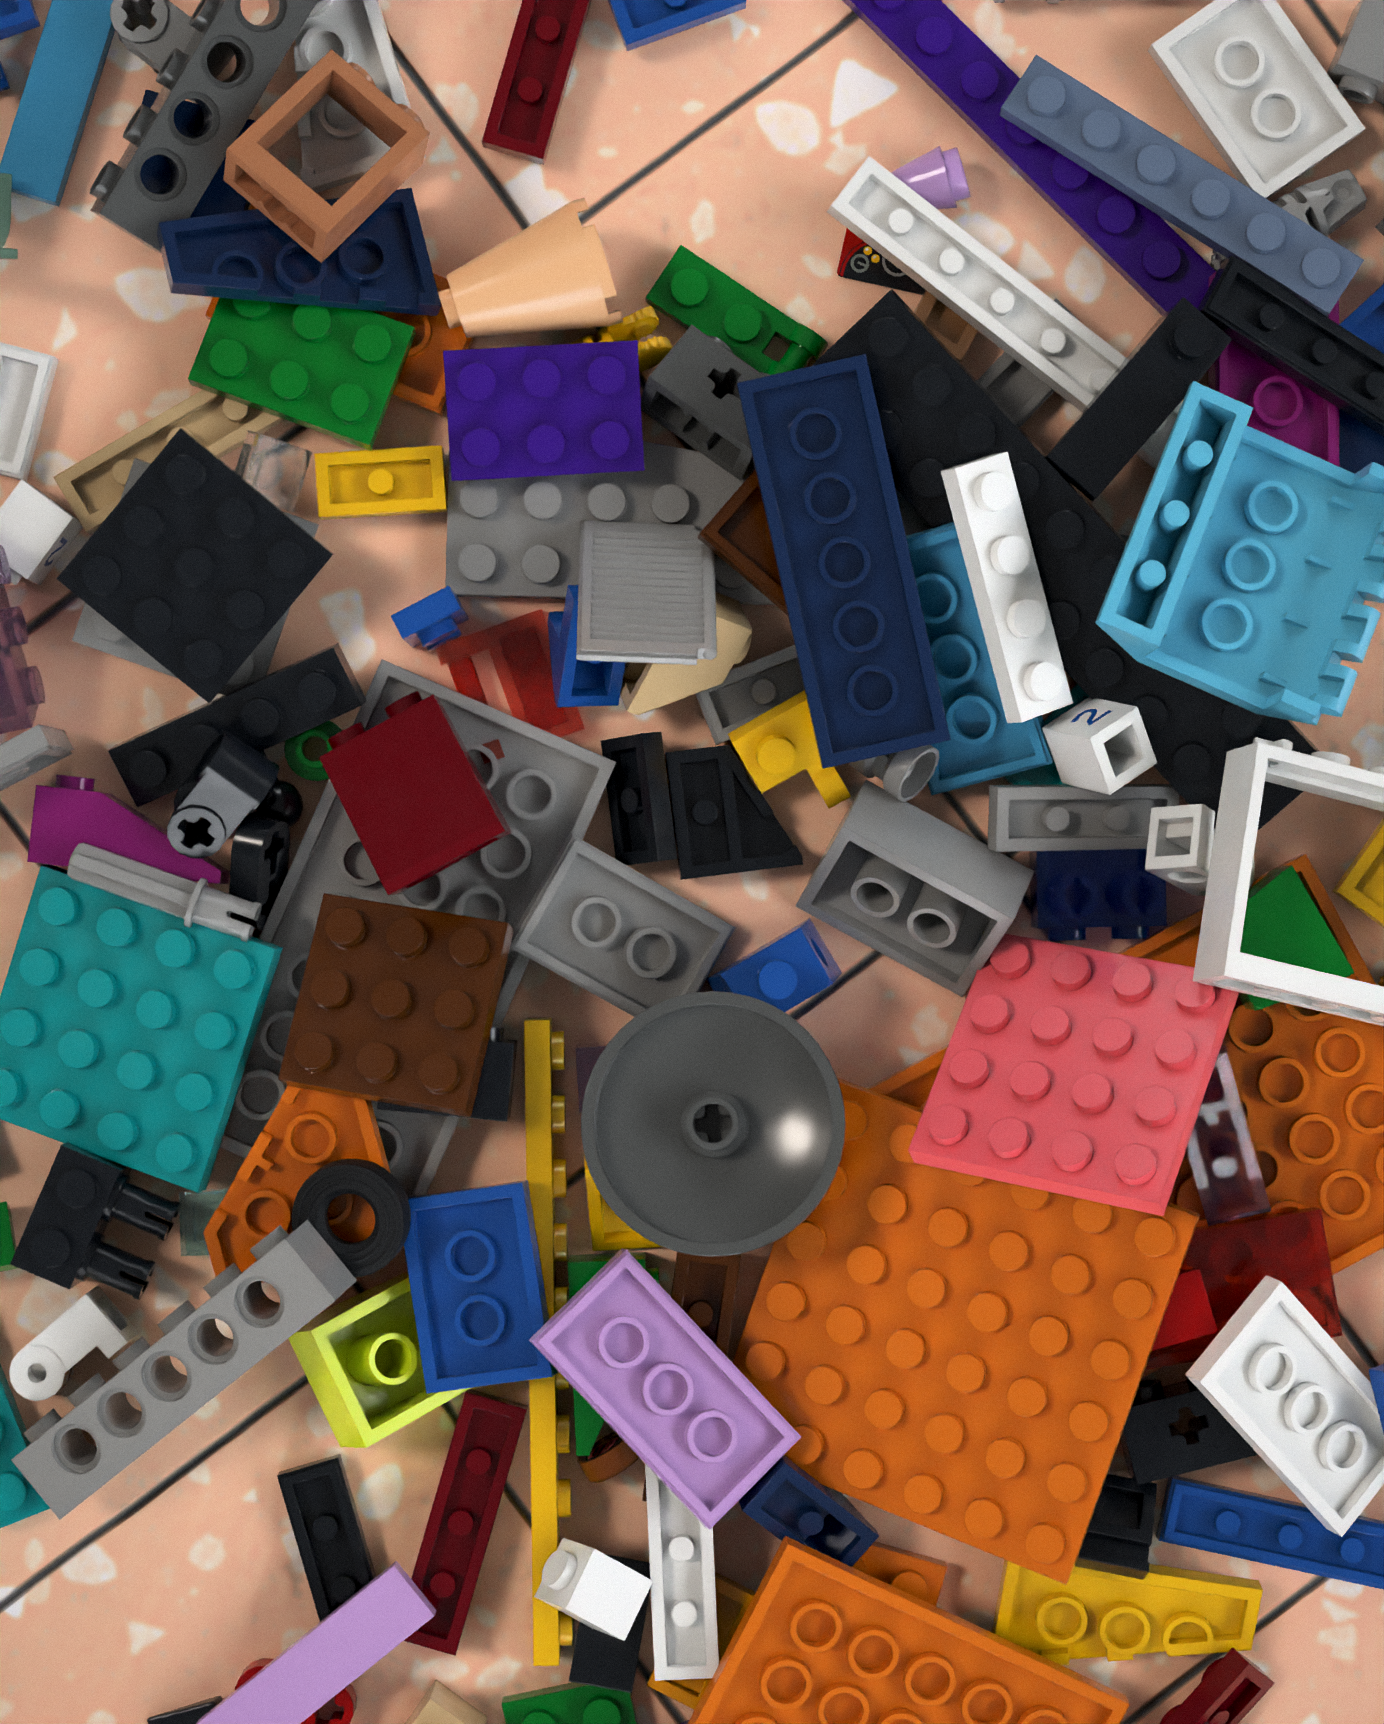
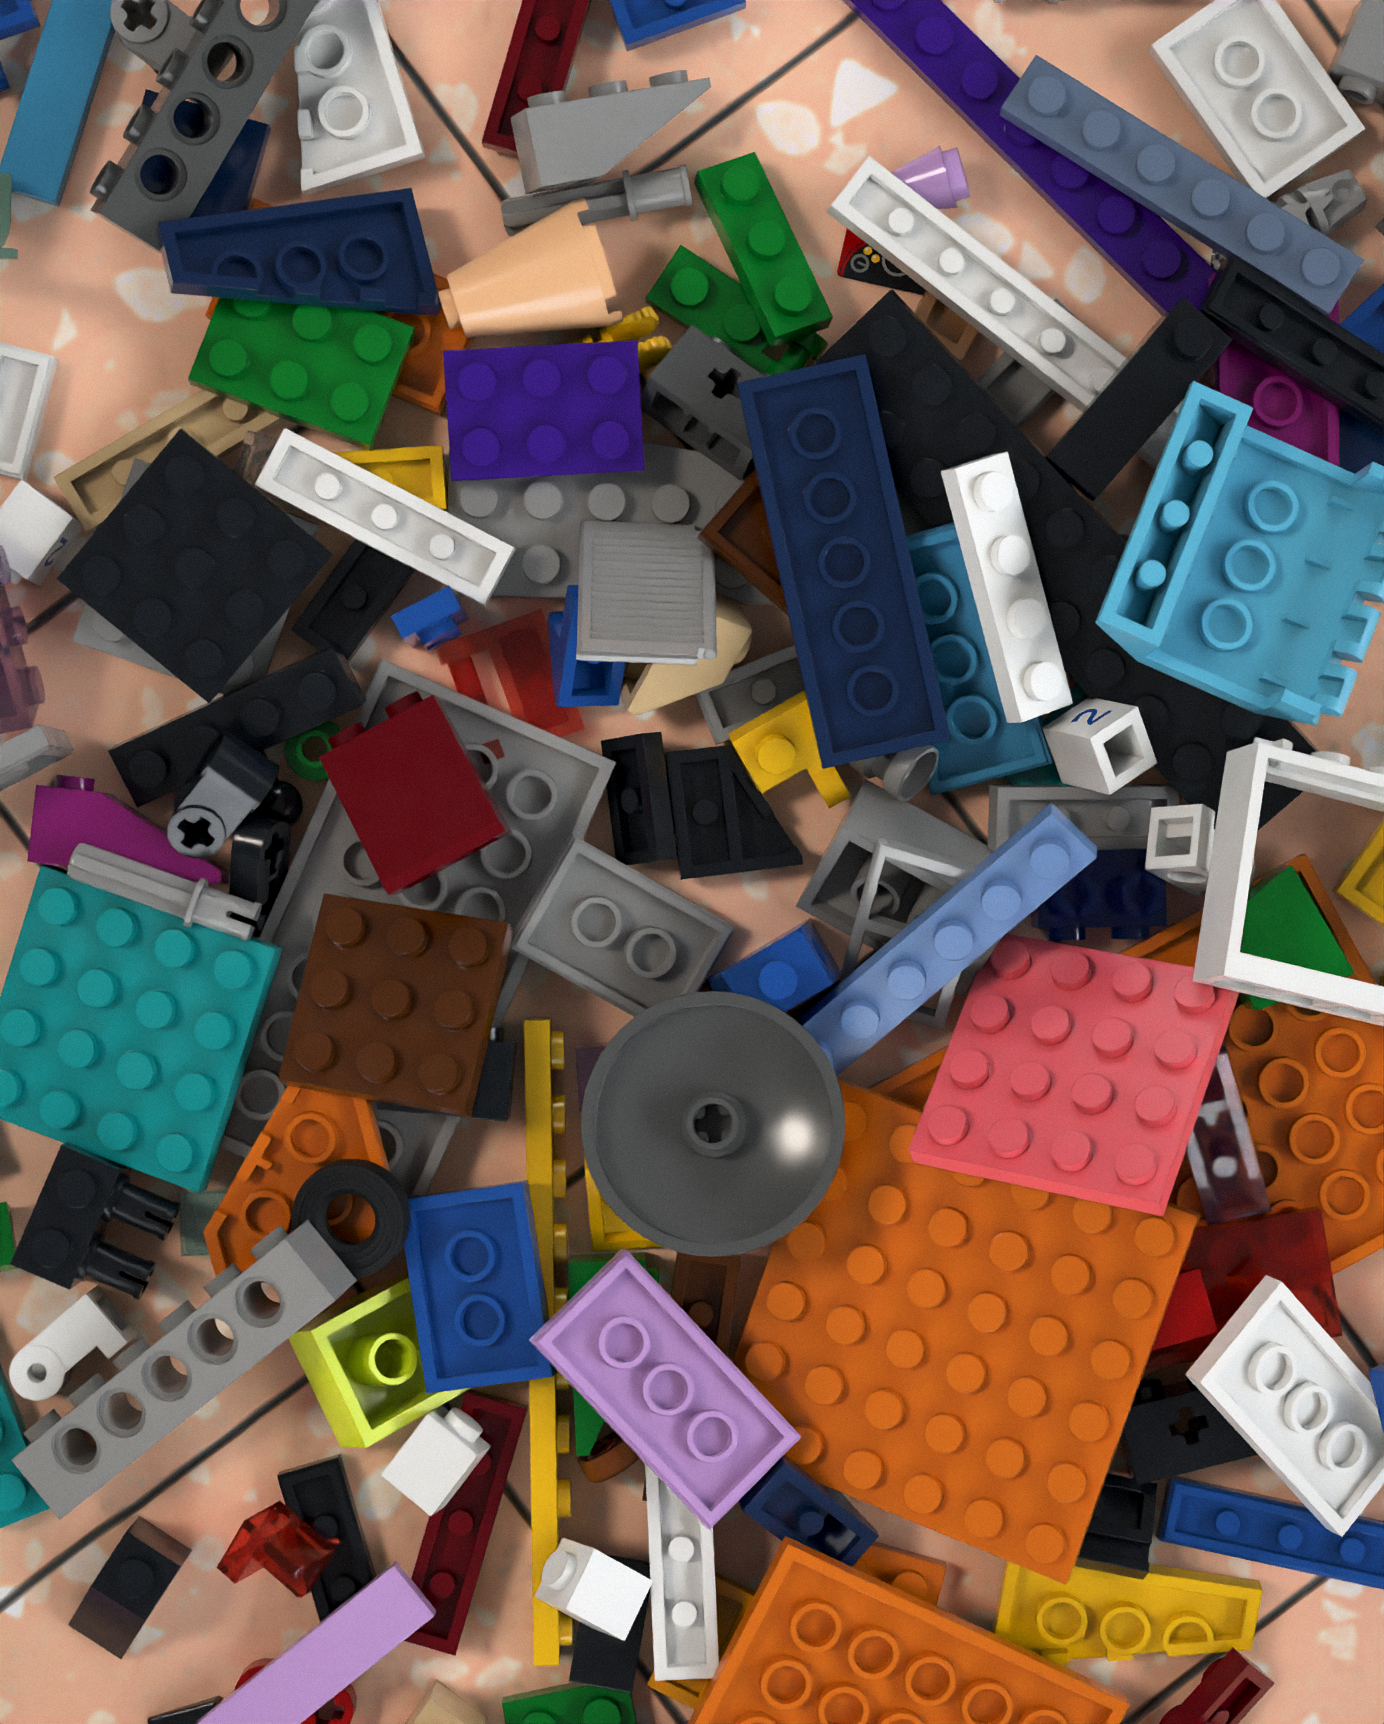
nougat window [223,49,430,263] -> none
none -> black slope [68,1516,192,1659]
none -> clear red panel [217,1501,336,1598]
none -> white plate [255,428,515,607]
none -> black plate [291,539,416,663]
none -> white brick [381,1406,491,1516]
none -> light grey axle [501,164,693,236]
none -> light grey slope [510,70,711,194]
none -> green plate [694,152,833,348]
none -> medium blue plate [796,803,1097,1076]
none -> light grey window [837,837,976,1030]

